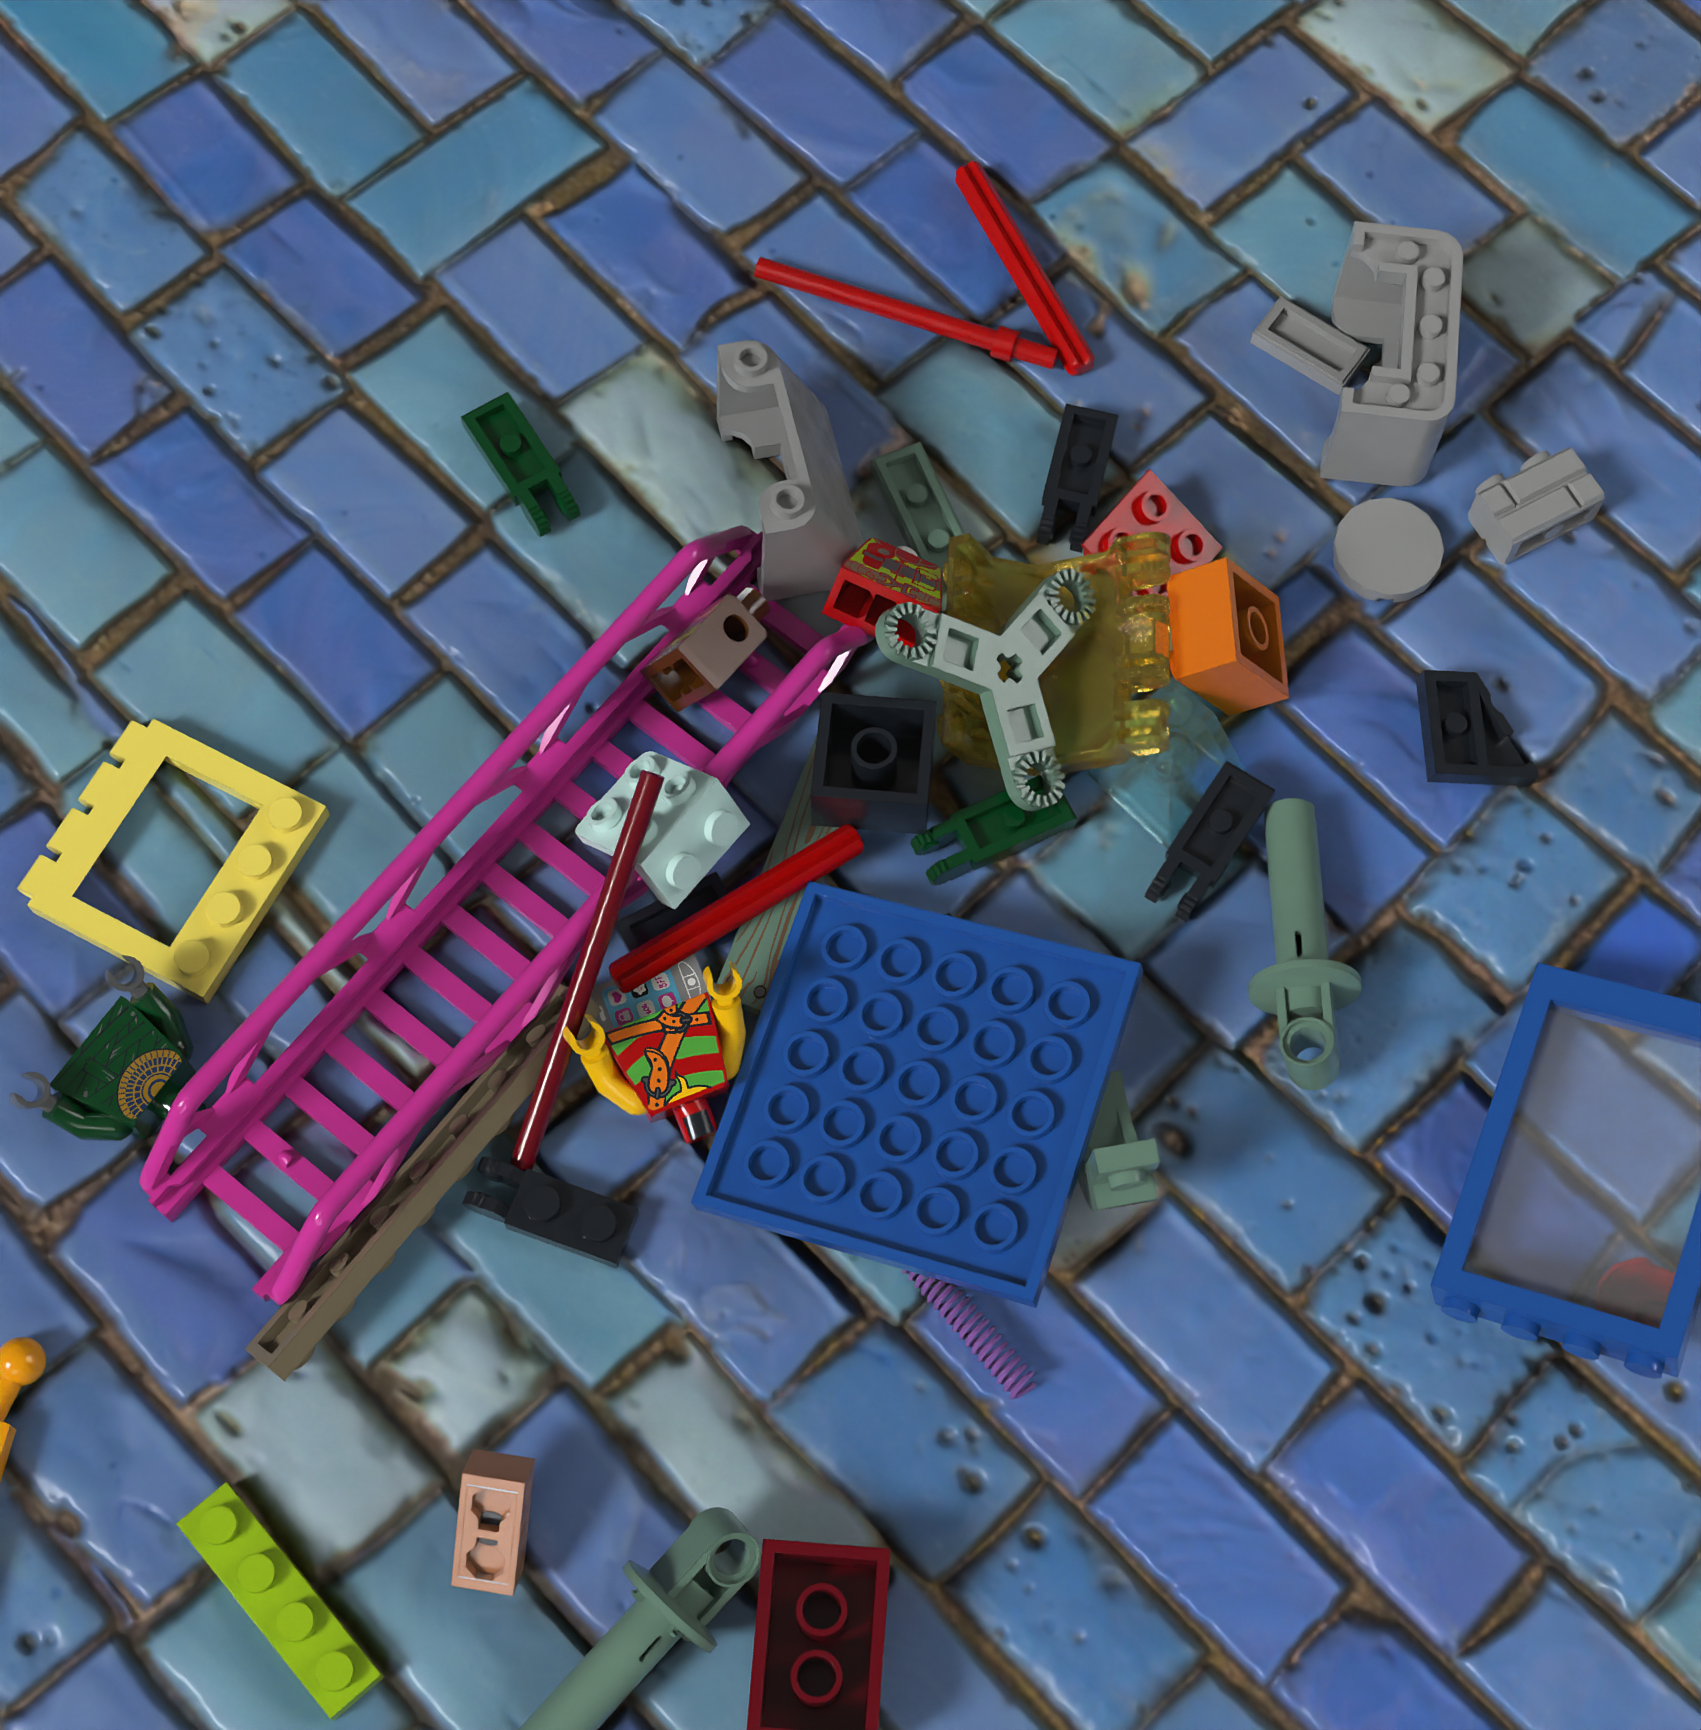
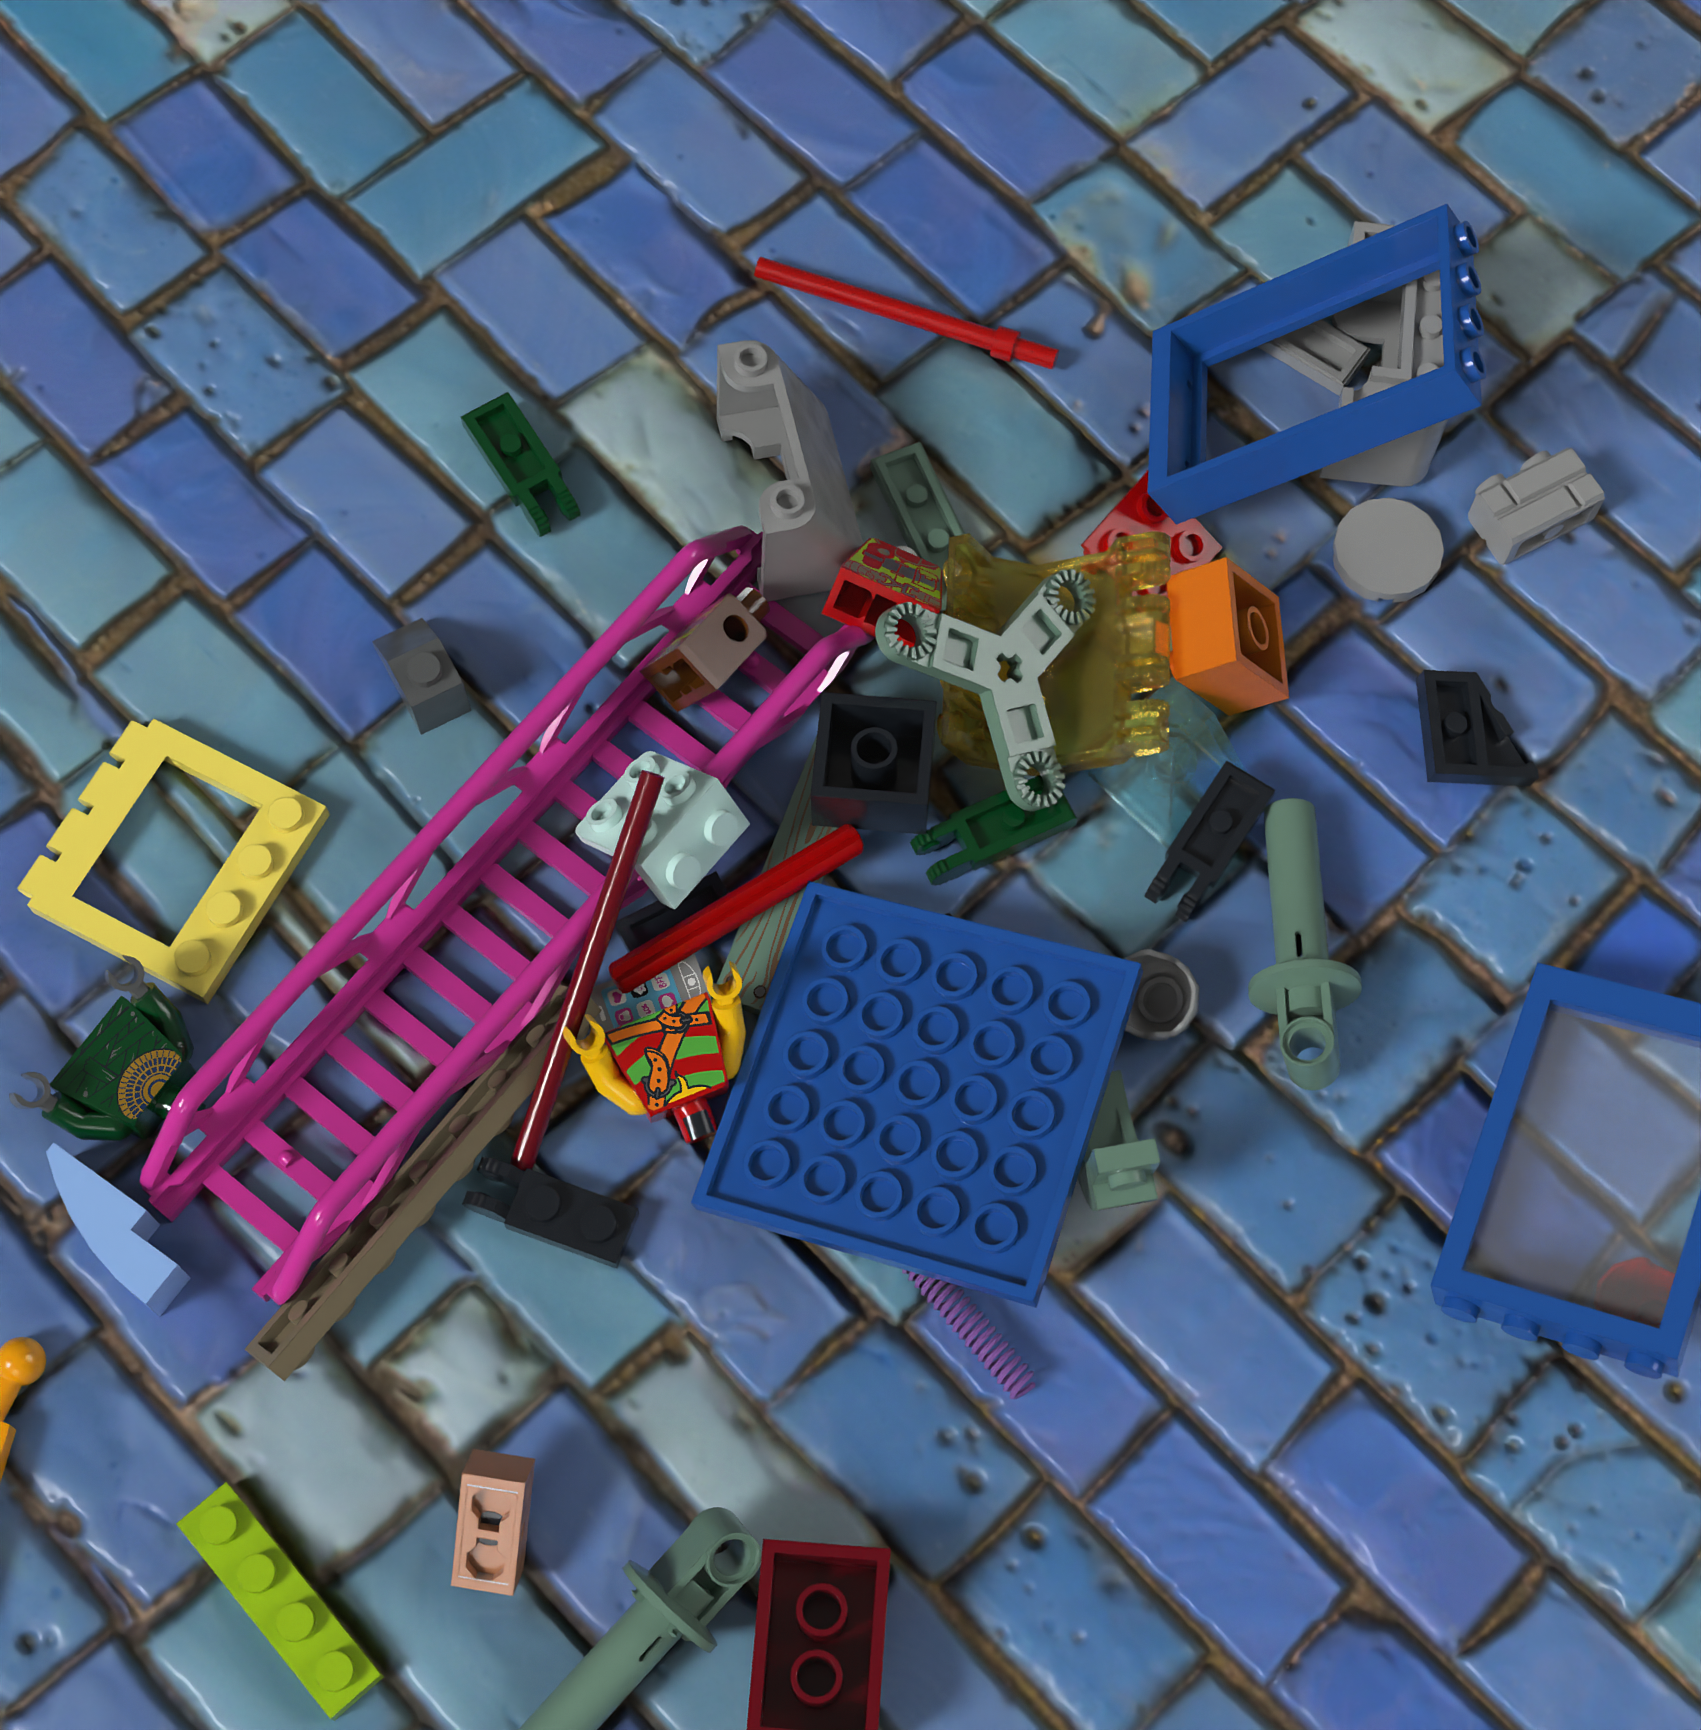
red axle [955,161,1095,377] -> none
black hinge [1036,404,1119,553] -> none
none -> light blue slope [46,1143,191,1317]
none -> dark grey slope [372,618,471,735]
none -> light grey hair [1123,949,1200,1041]
none -> blue window [1148,204,1486,525]

